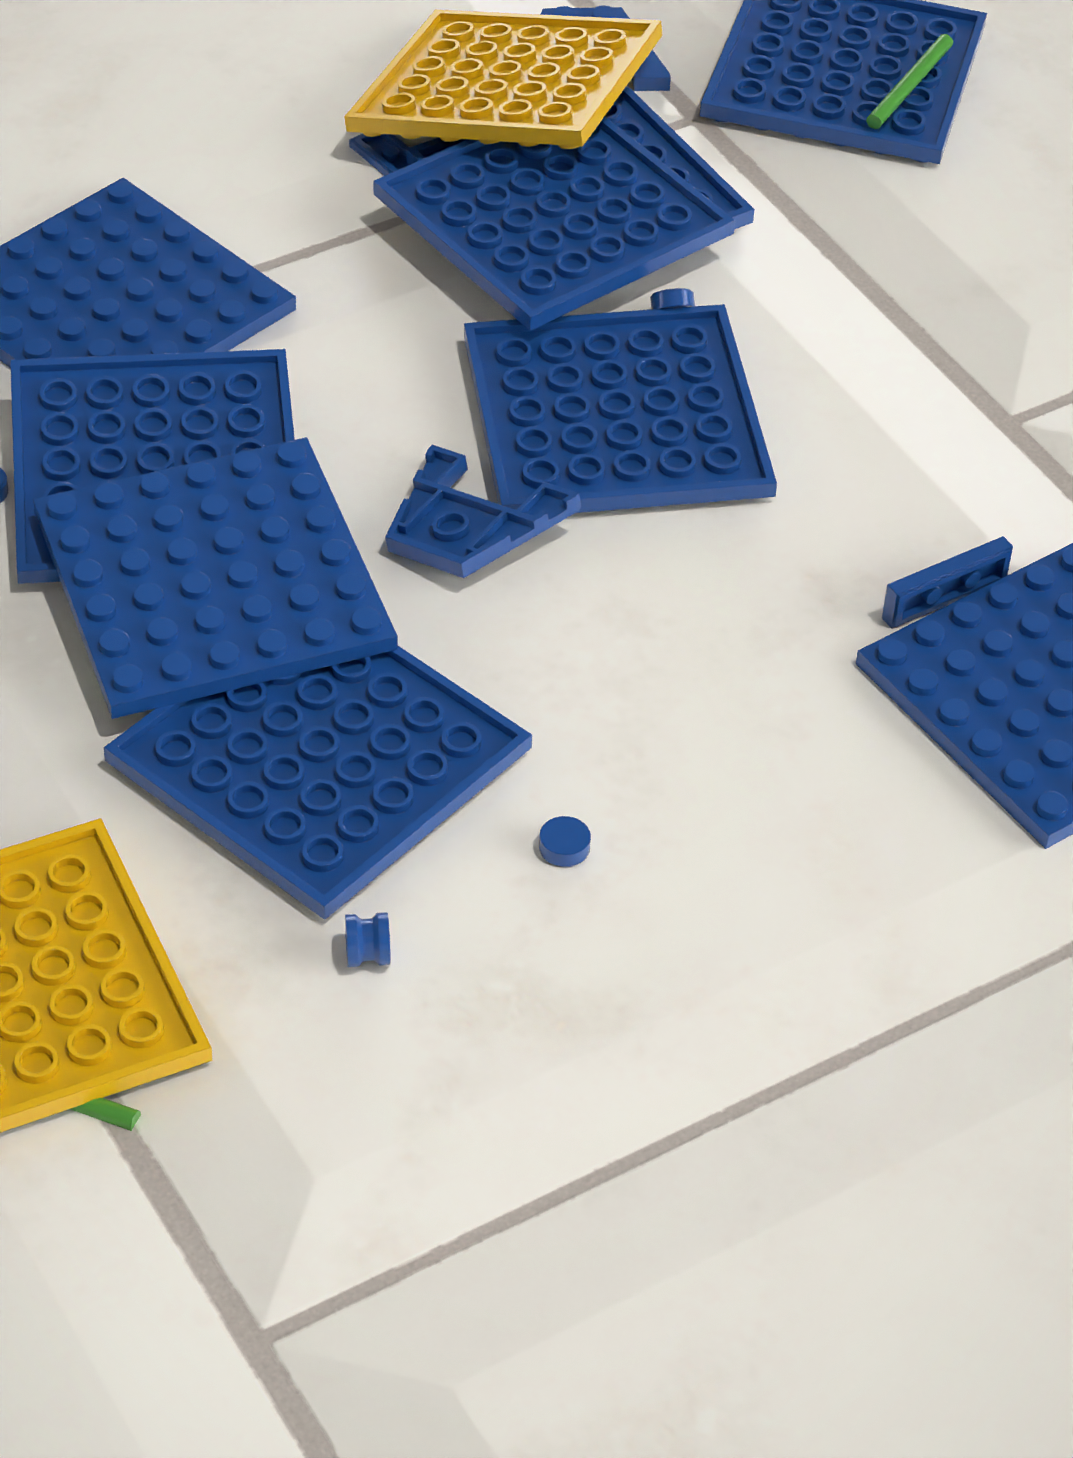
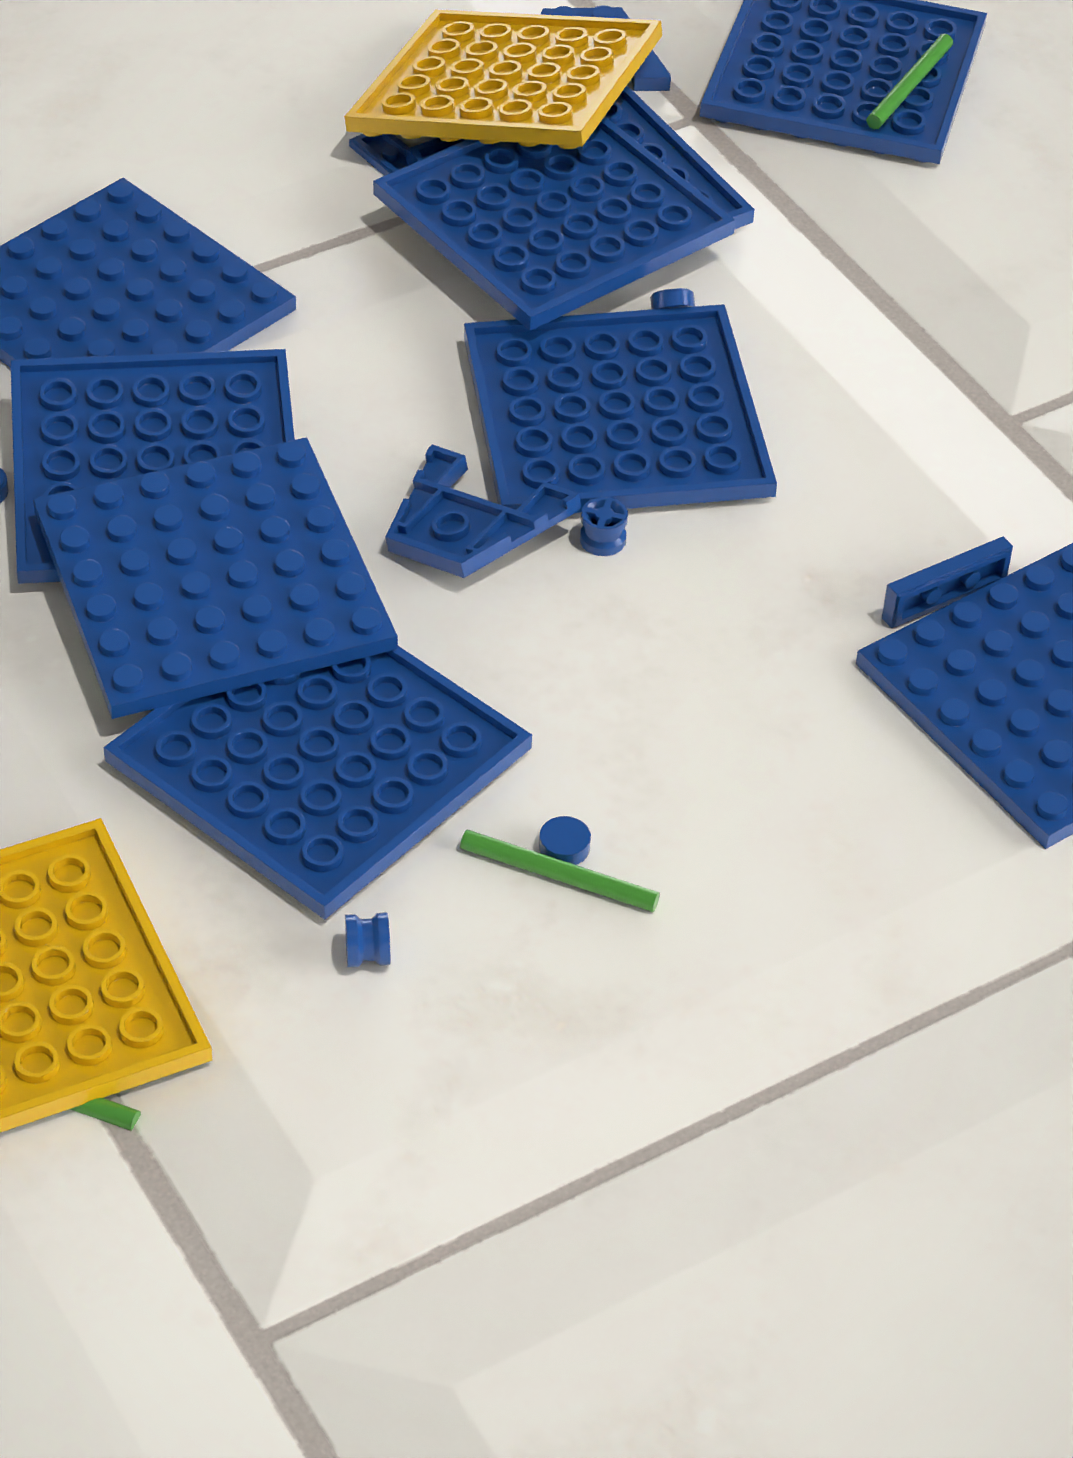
none -> bright green bar [460,829,660,912]
none -> blue wheel [580,497,628,556]

